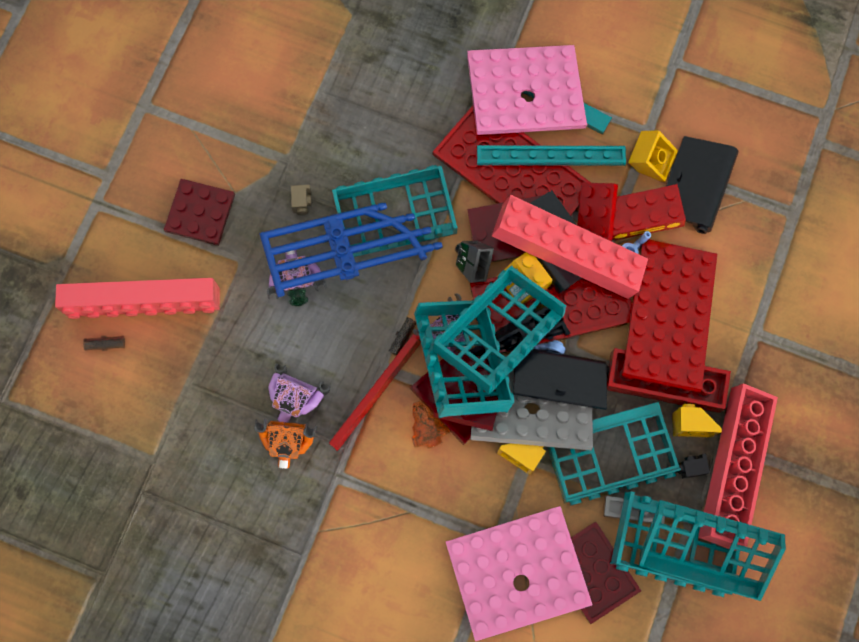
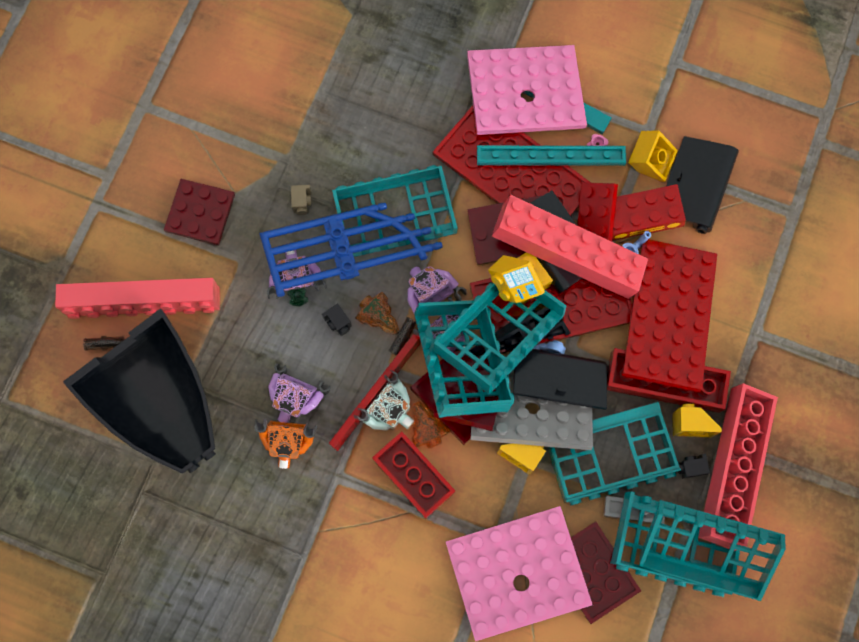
dark grey torso [455,240,494,283] -> none
none -> black panel [63,309,216,474]
none -> black brick [322,303,352,336]
none -> torso [354,370,415,431]
none -> clear orange rock [355,292,399,334]
none -> red brick [372,431,455,520]
none -> lavender torso [407,266,467,313]
none -> yellow slope [488,255,545,303]
none -> bright pink plate [587,134,609,146]

